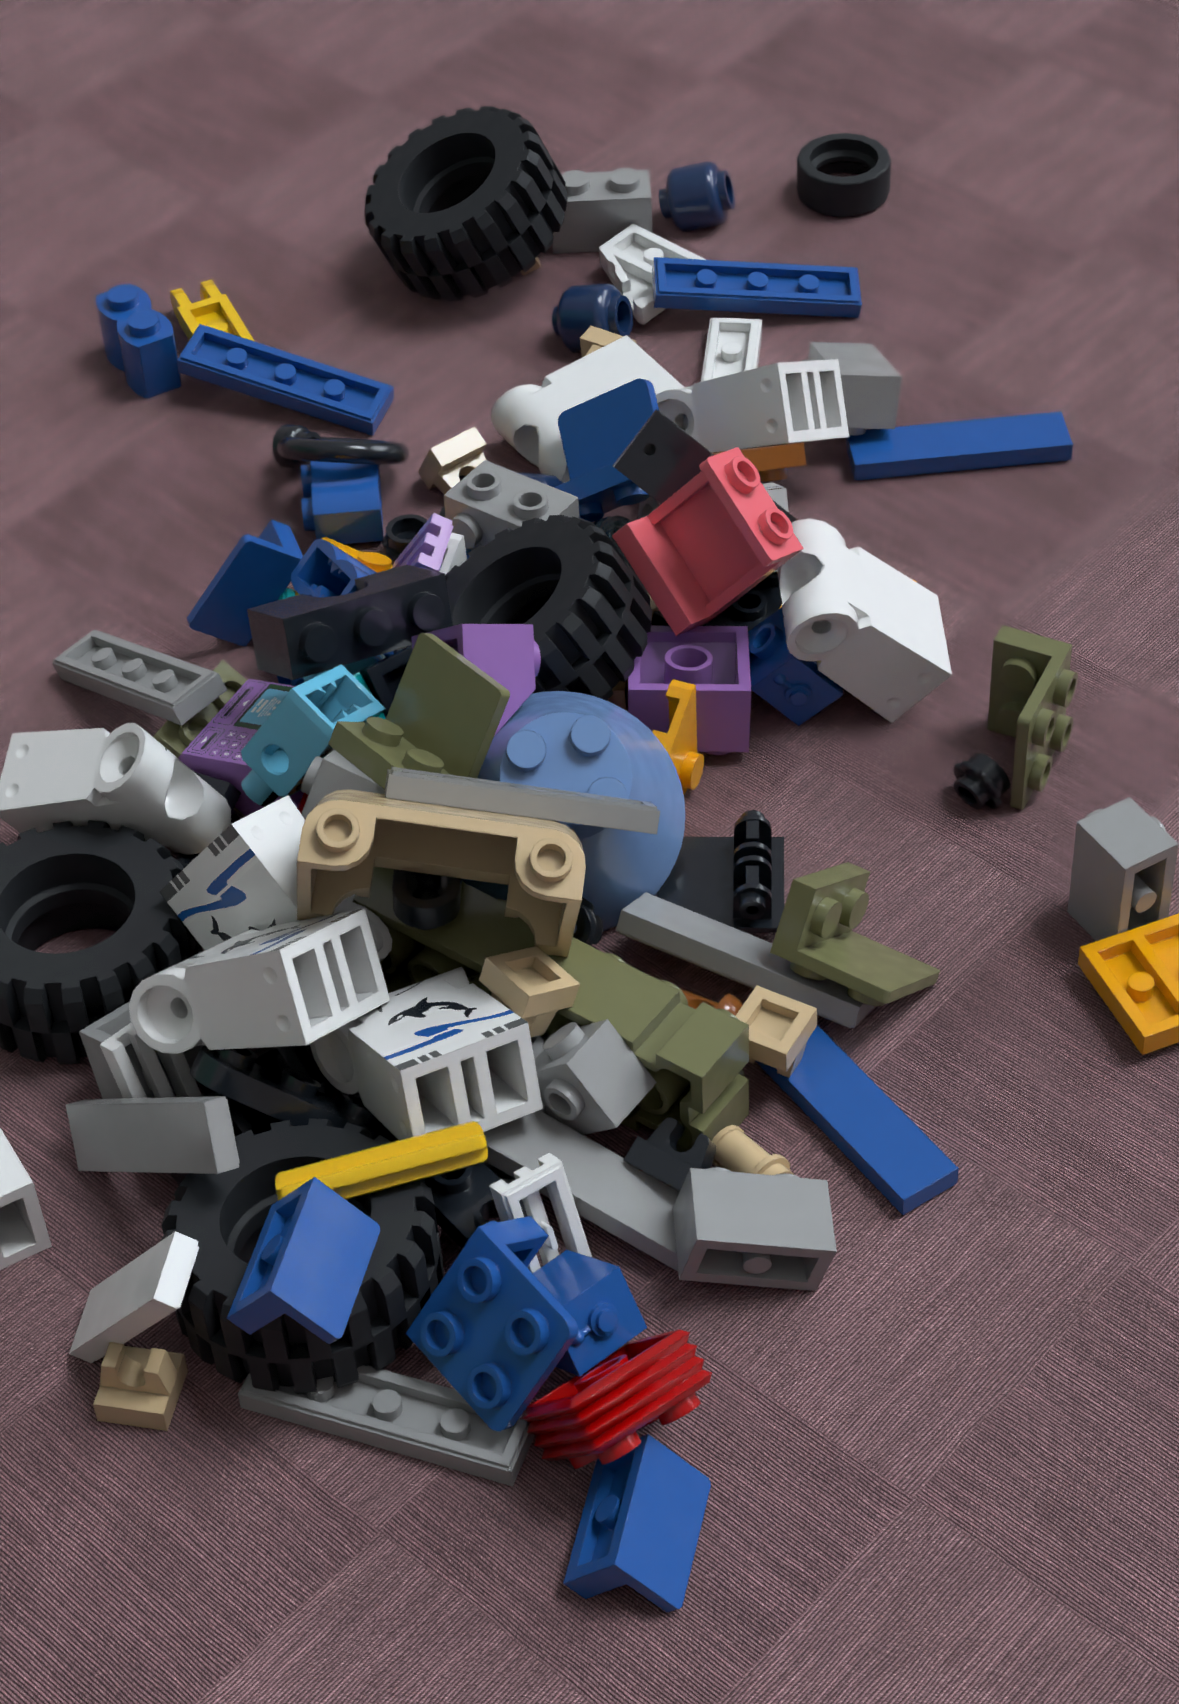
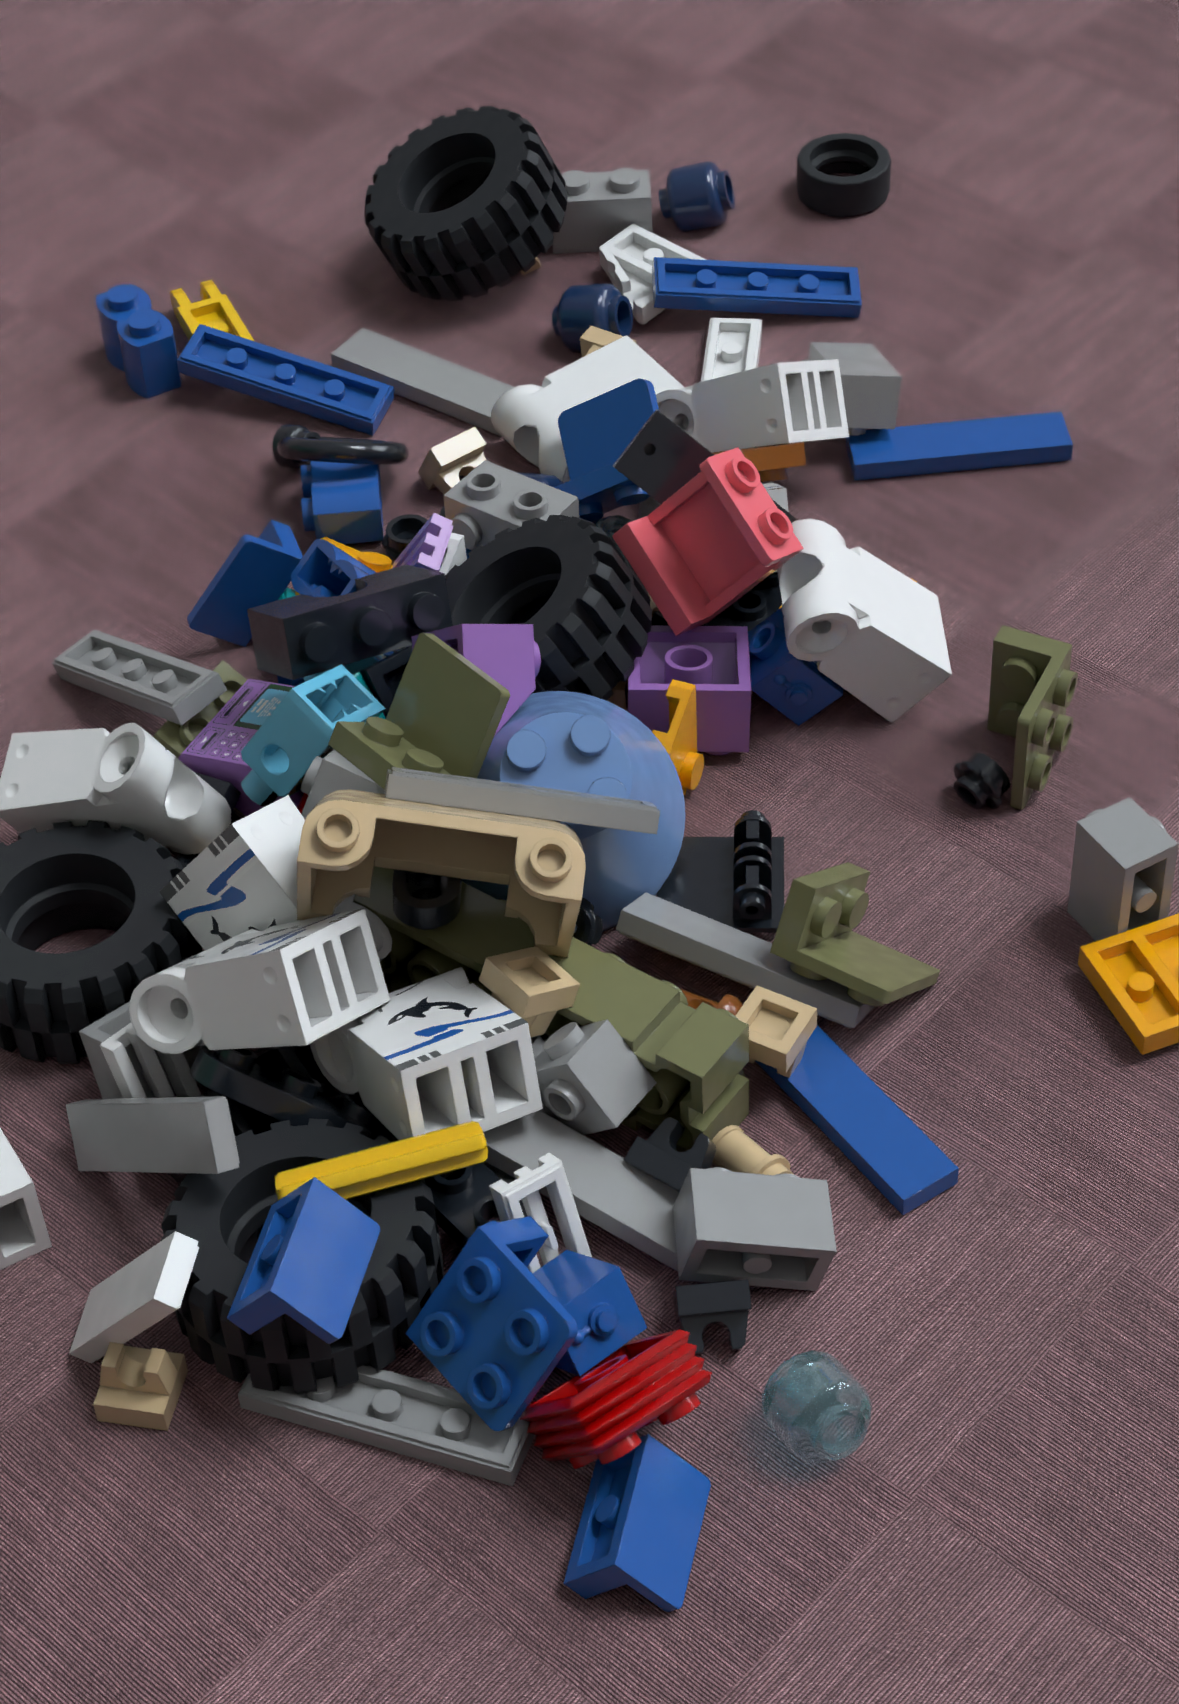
none -> light grey tile [331,327,515,436]
none -> black tile [673,1279,752,1355]
none -> clear light blue head [761,1350,872,1463]

